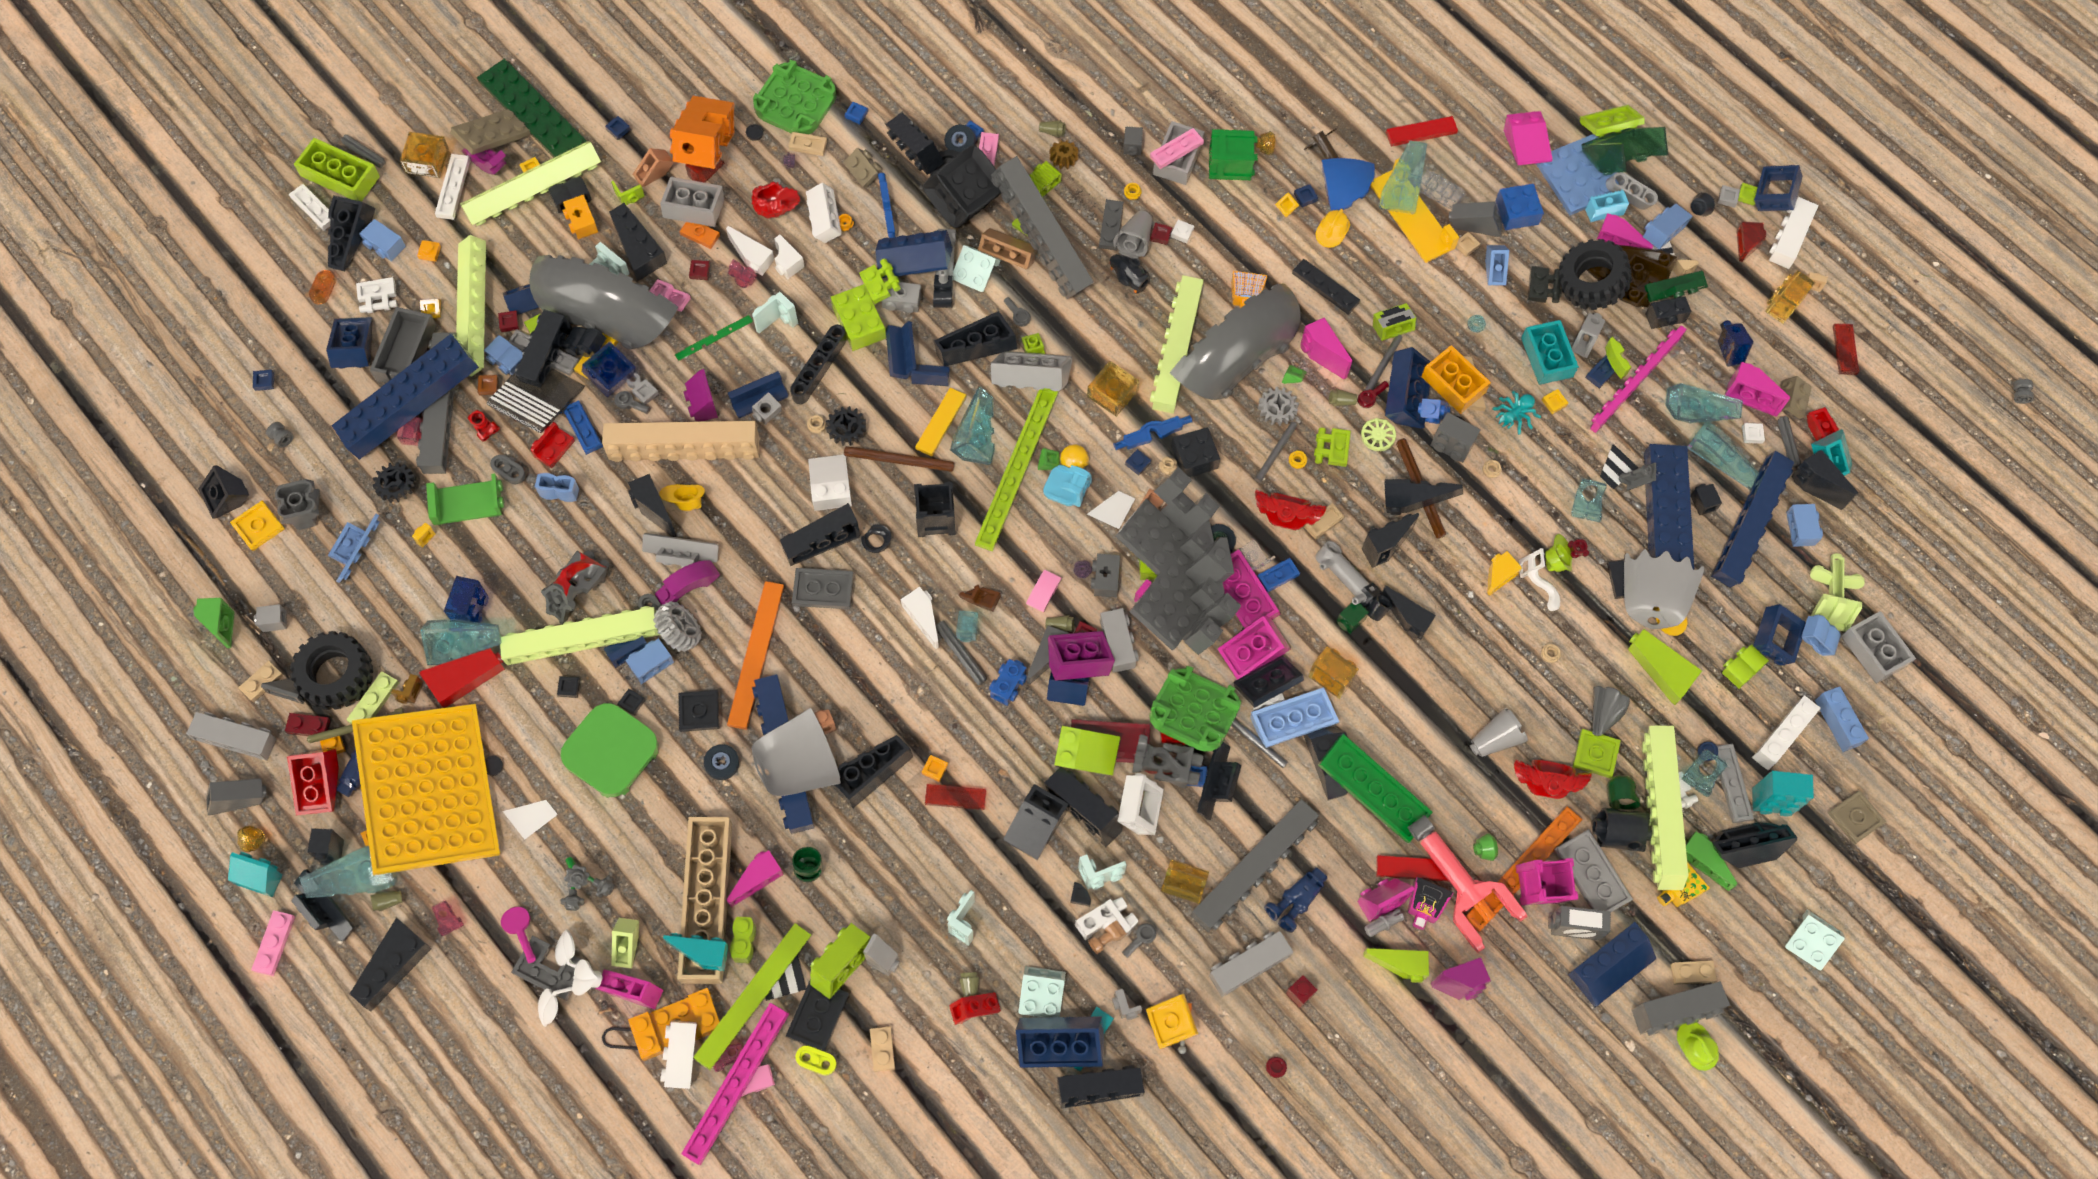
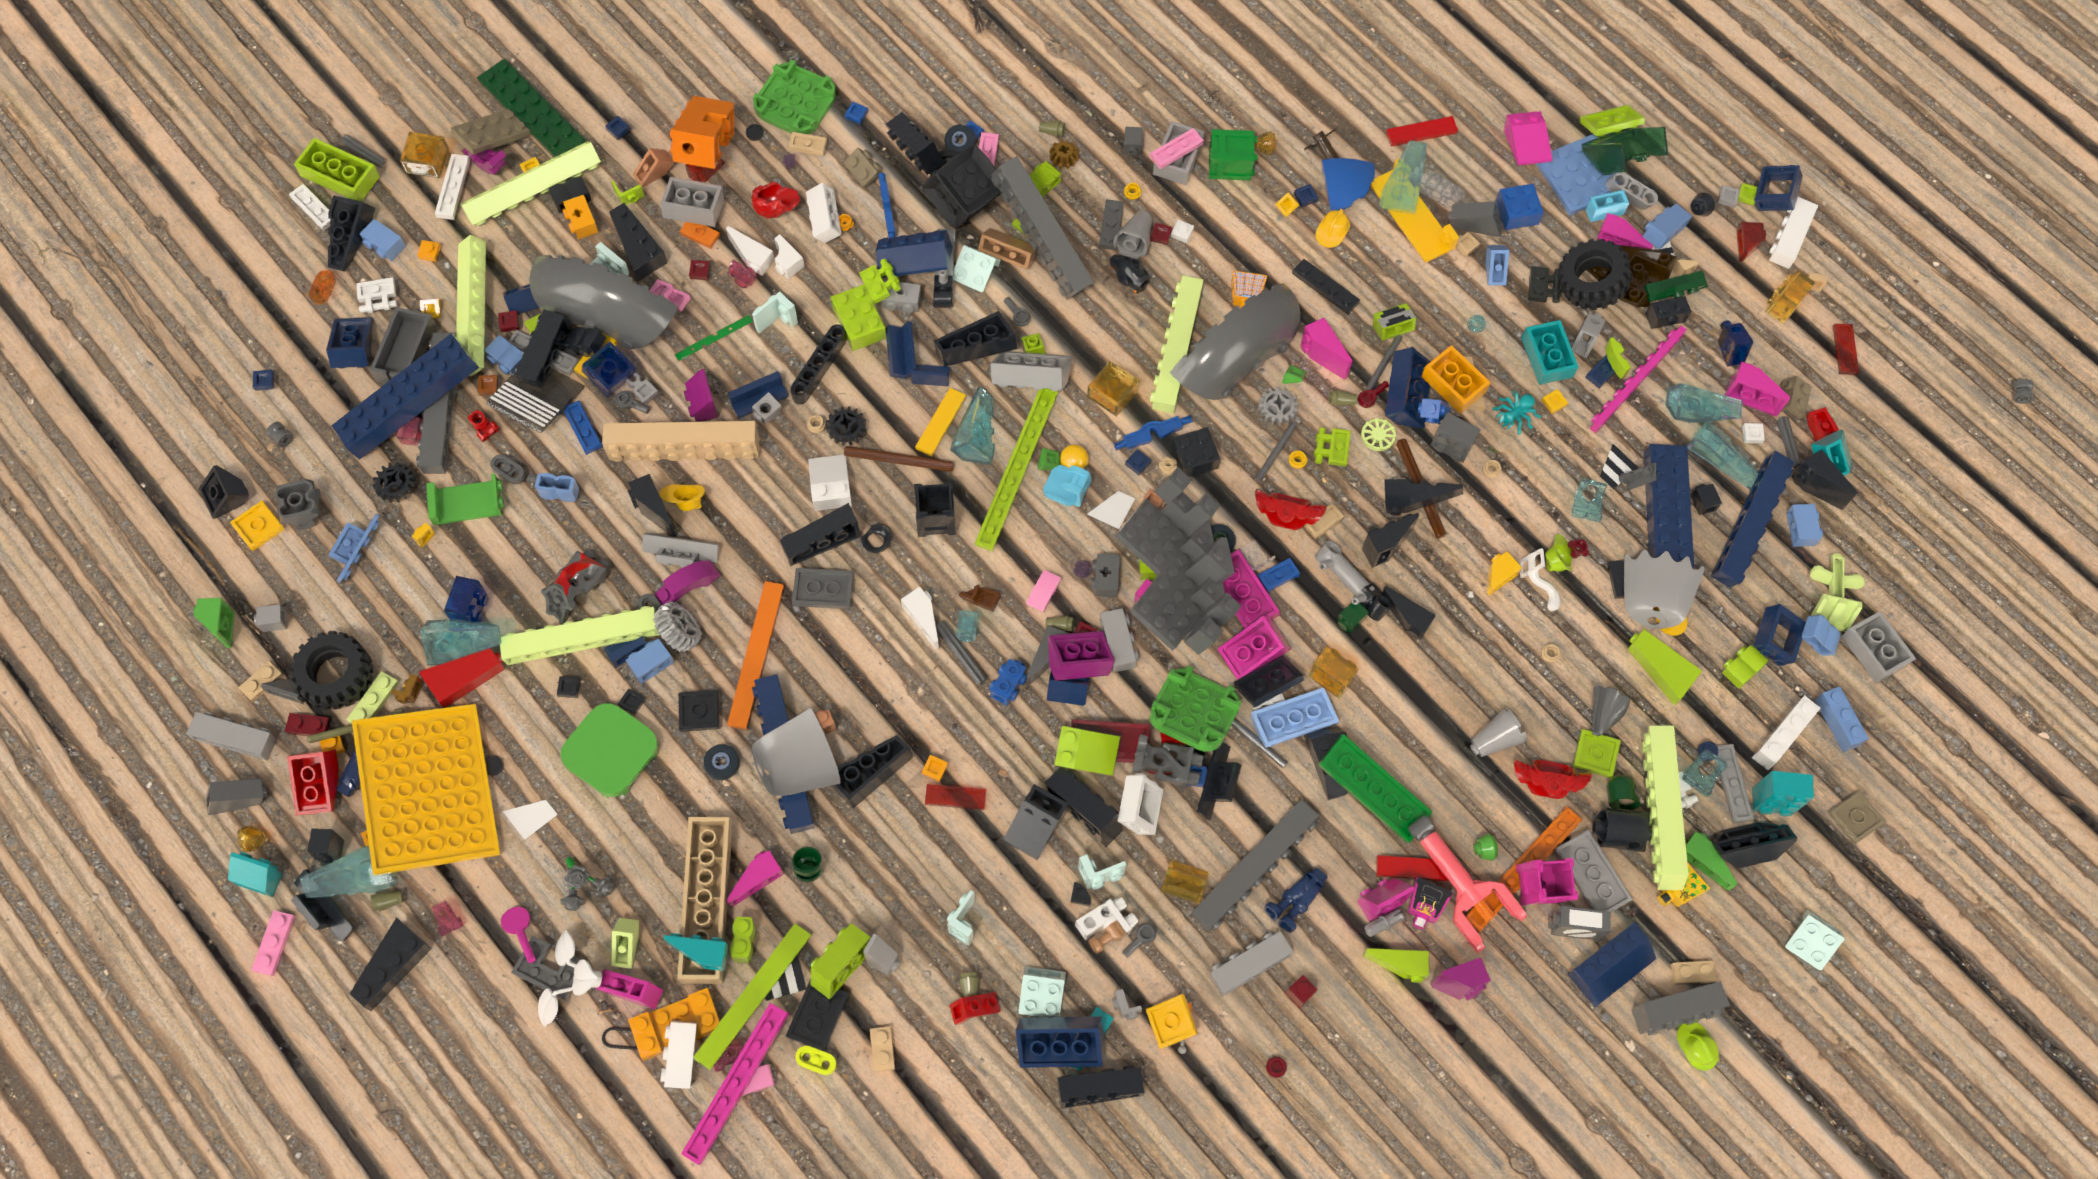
red bracket [530,422,575,469] -> none

